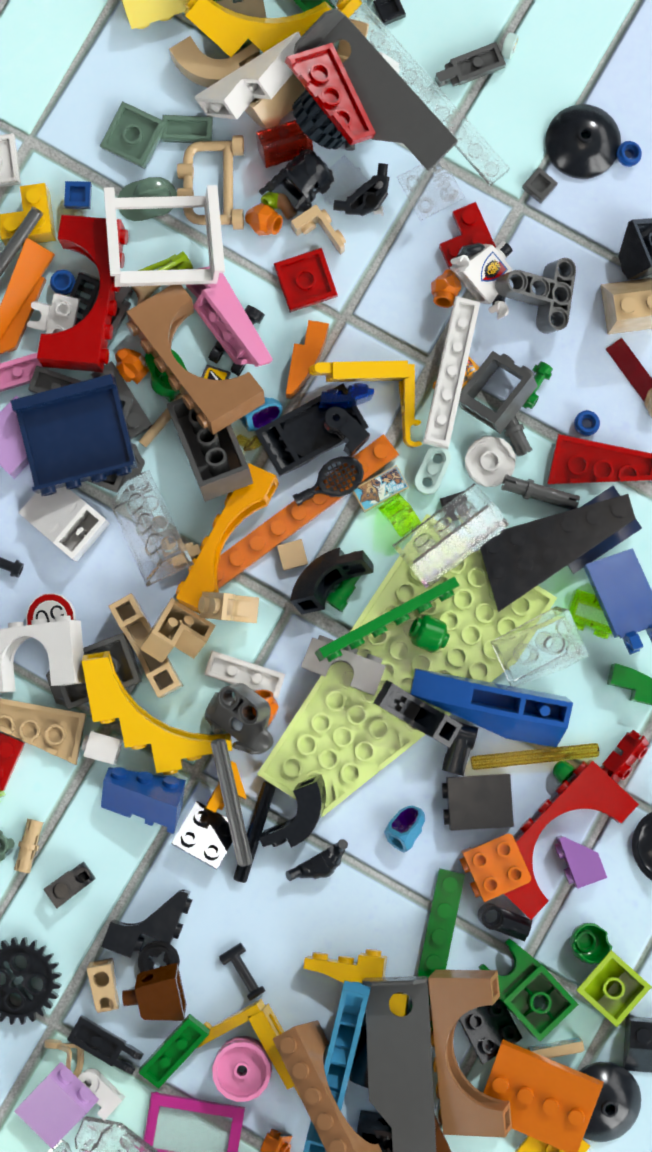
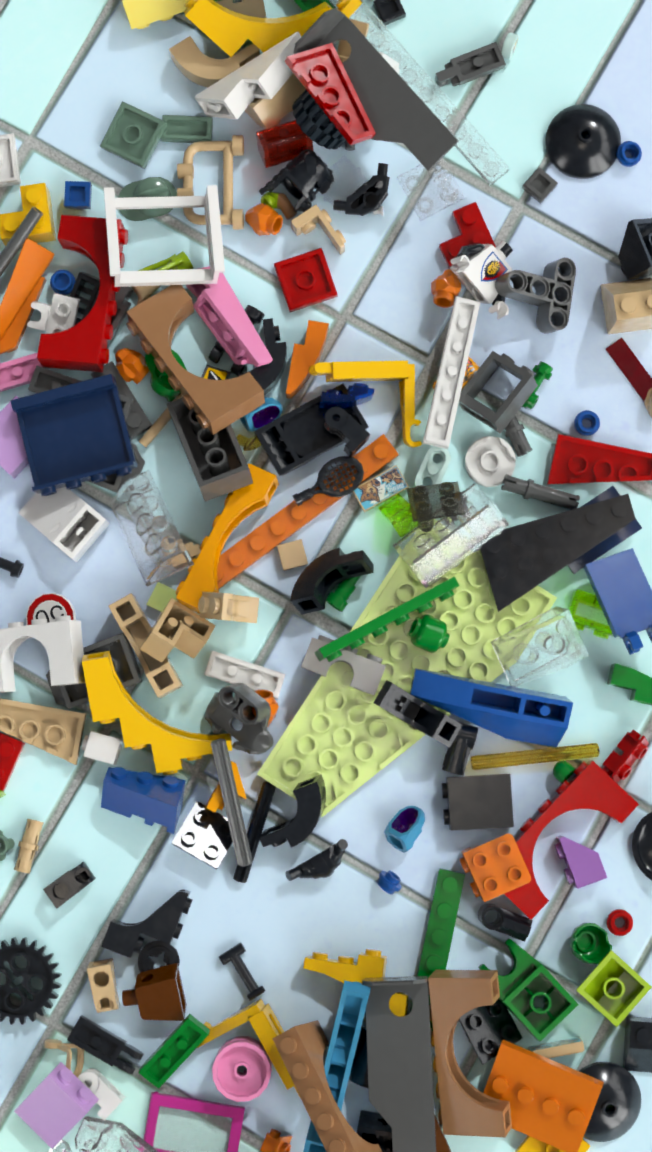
none -> yellowish green tile [146,582,178,612]
none -> black arch [238,318,287,395]
none -> blue plate [377,870,402,895]
none -> clear smoke hinge [406,481,465,532]
none -> red plate [606,909,633,936]

